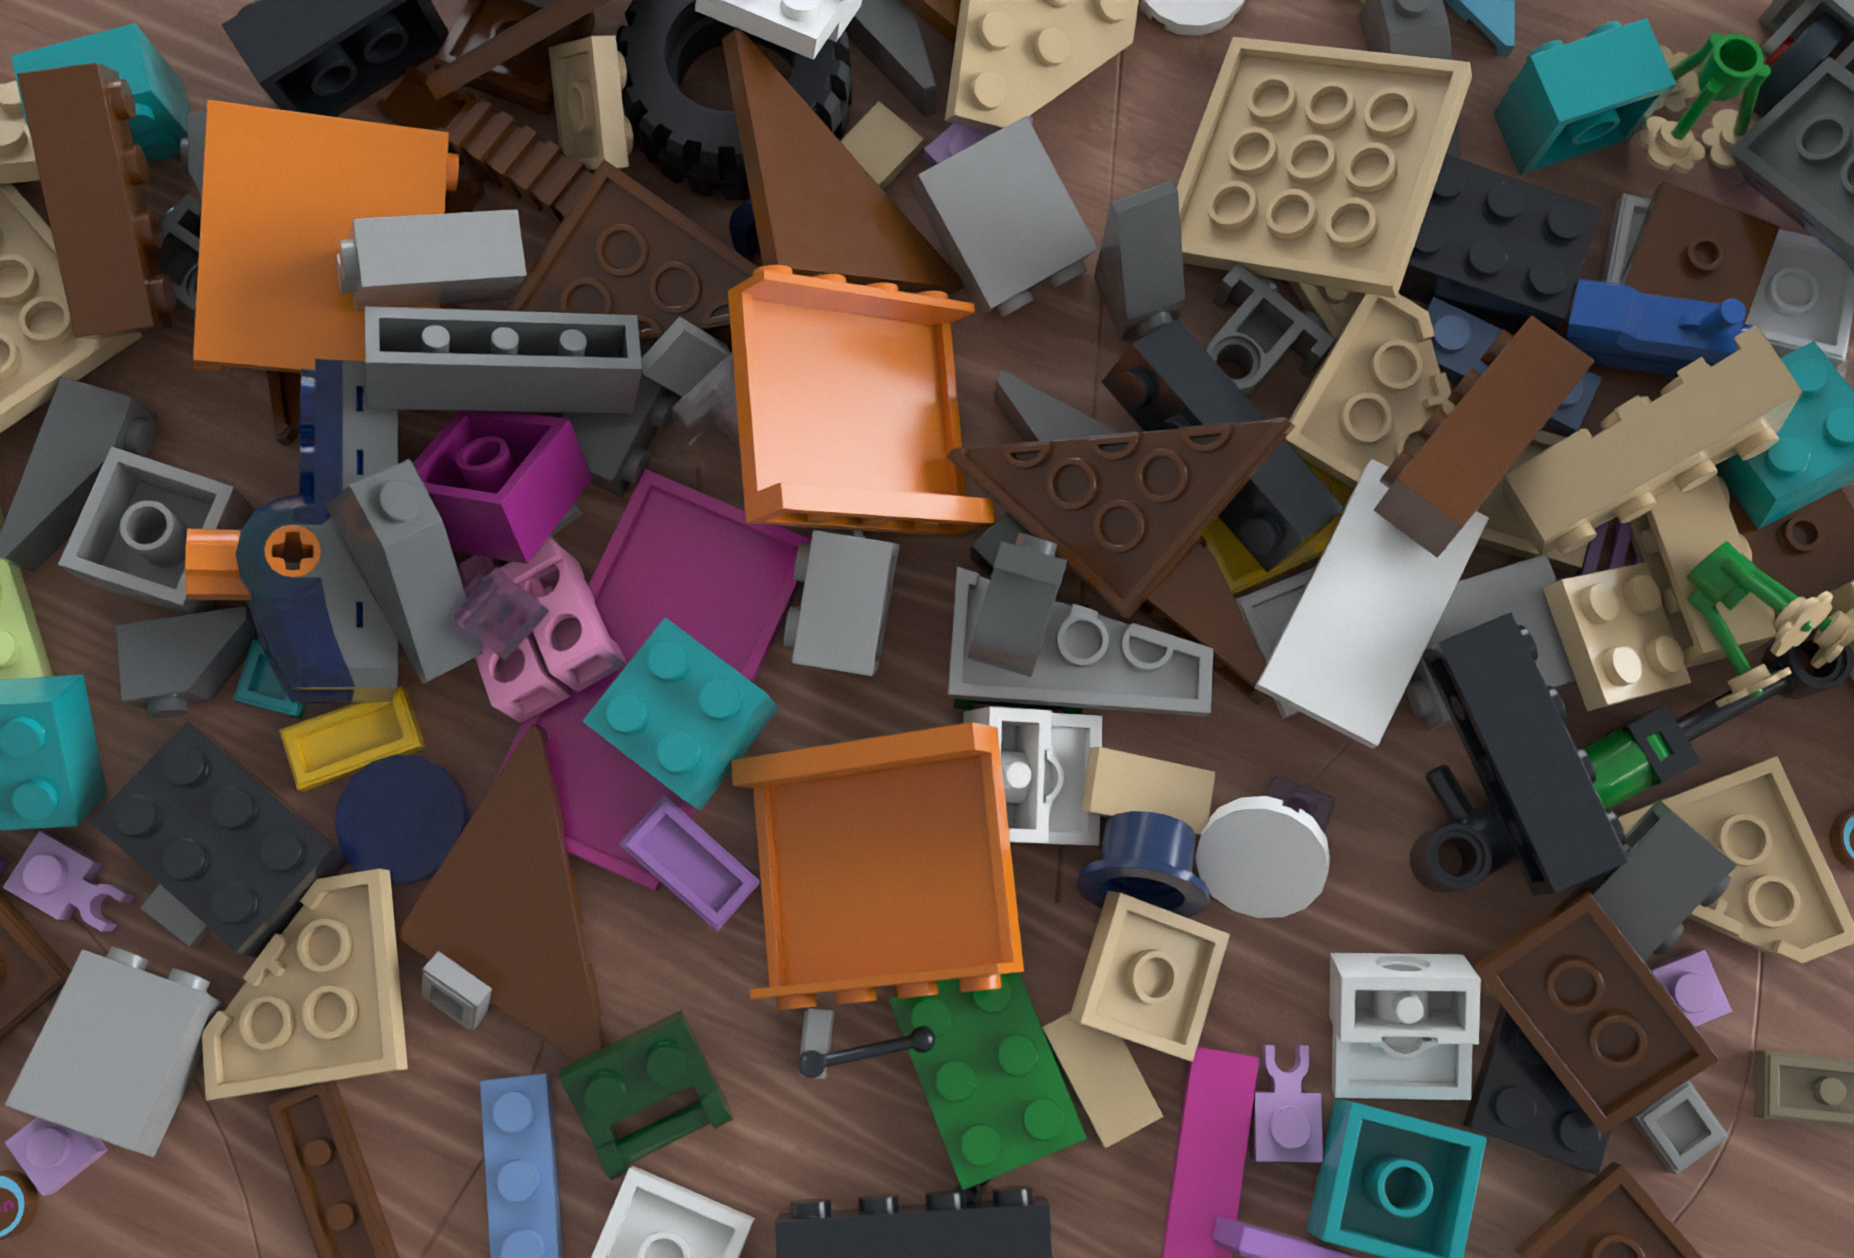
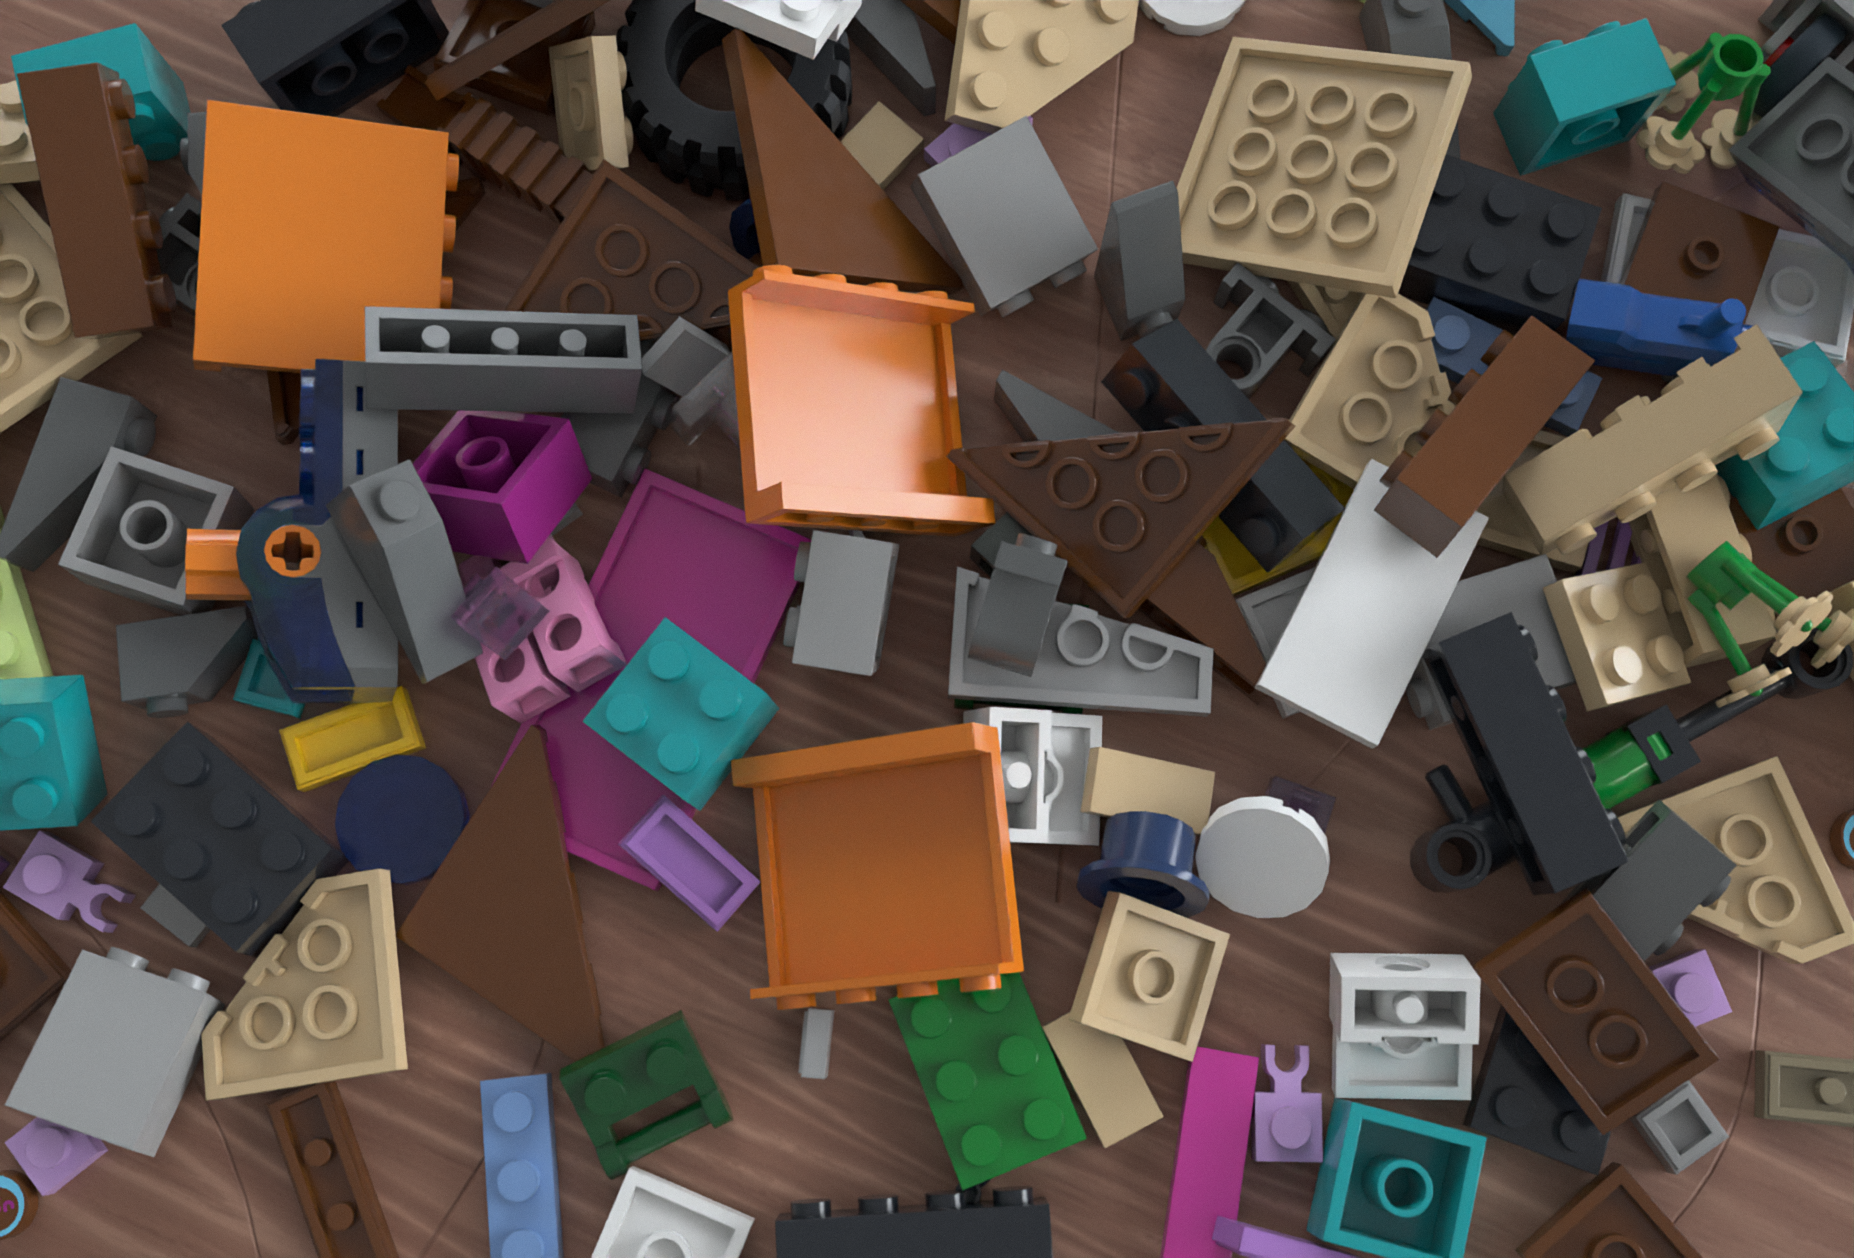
light grey brick [336,210,527,311] -> none
light grey tile [421,951,492,1031] -> none
black hinge [797,1026,936,1078] -> none

